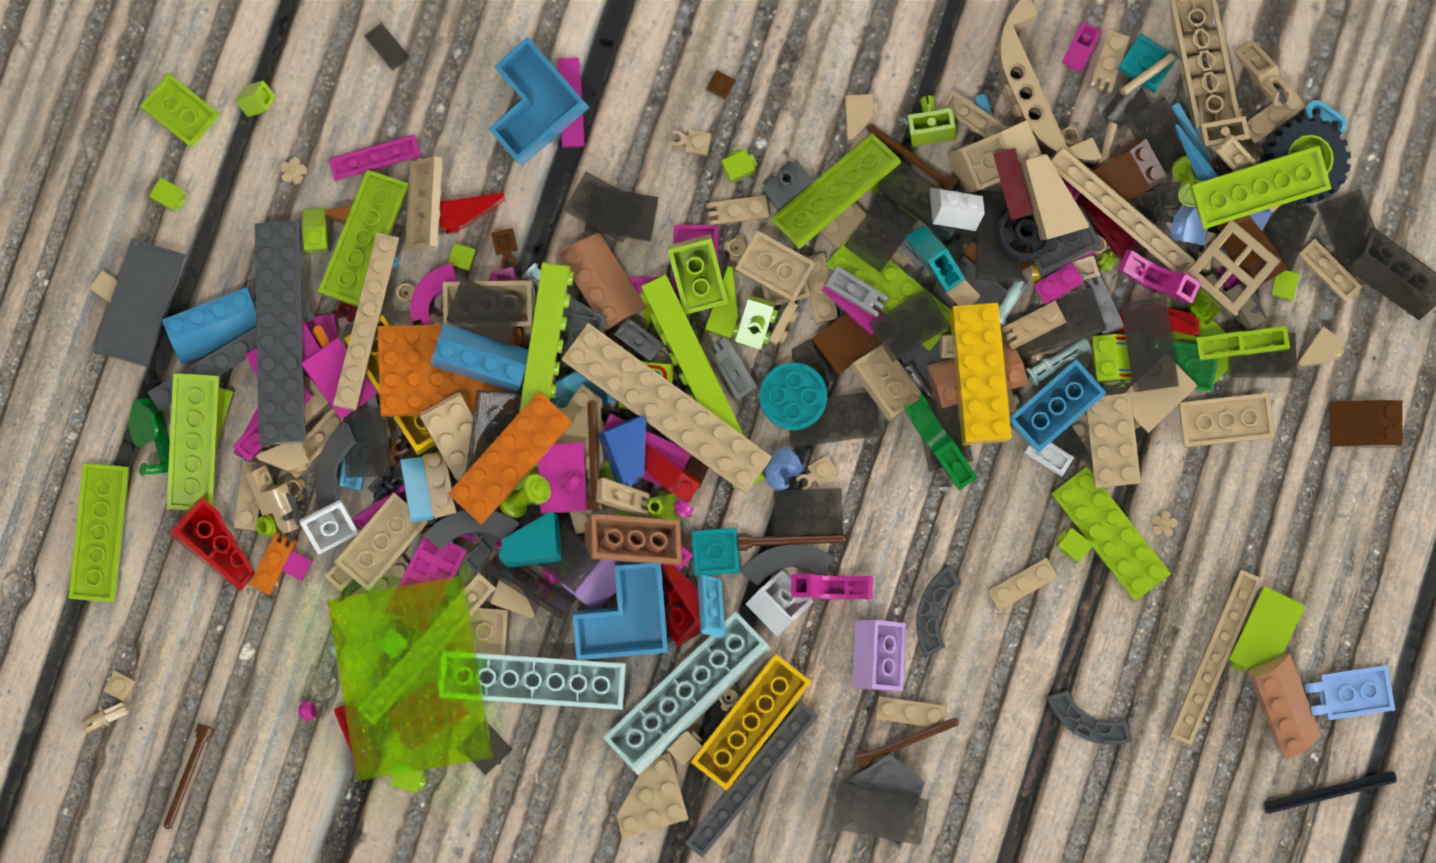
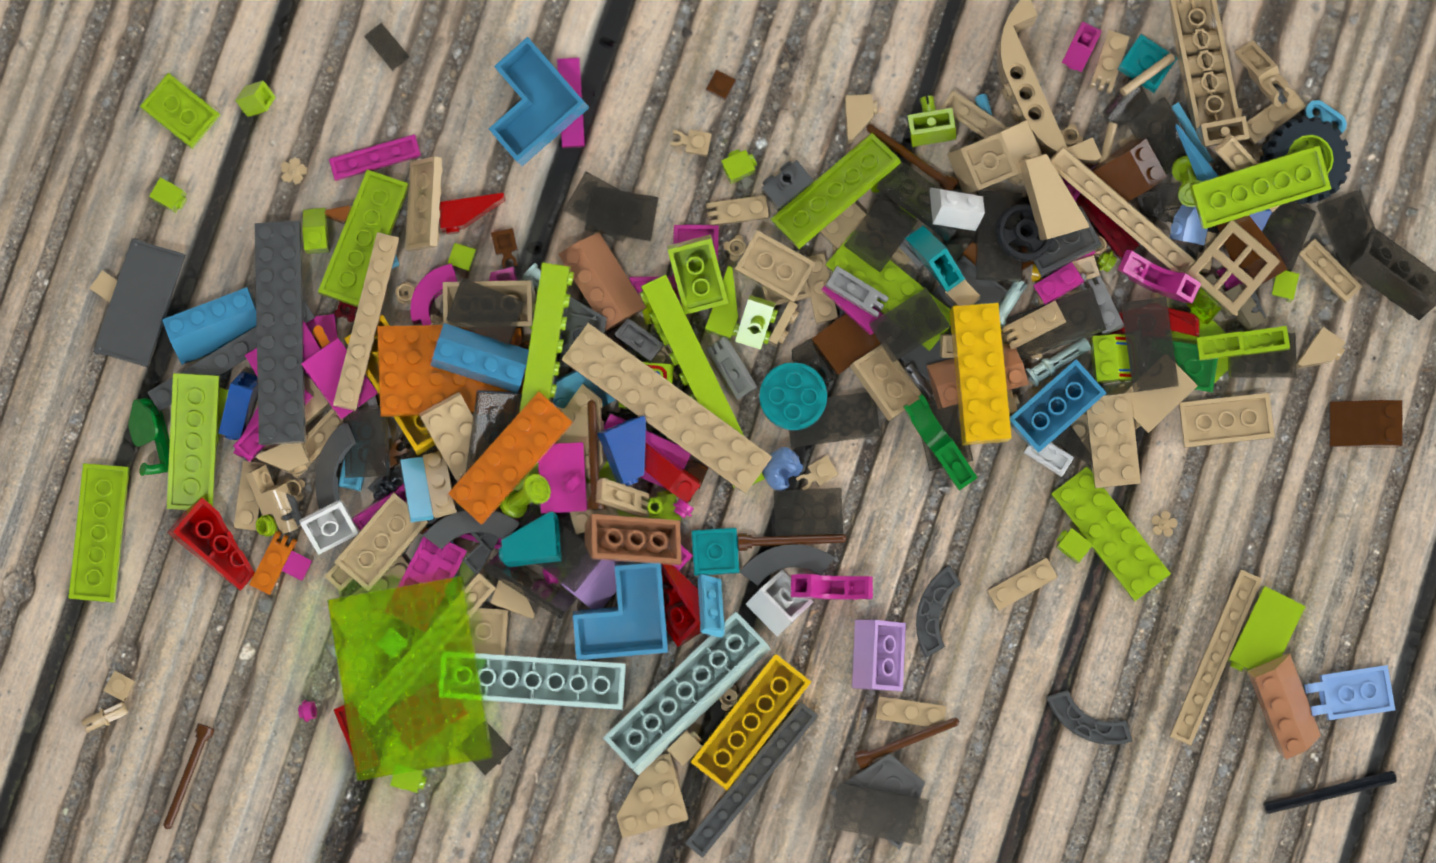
dark red tile [993,148,1033,220] -> none
none -> blue slope [219,371,258,440]

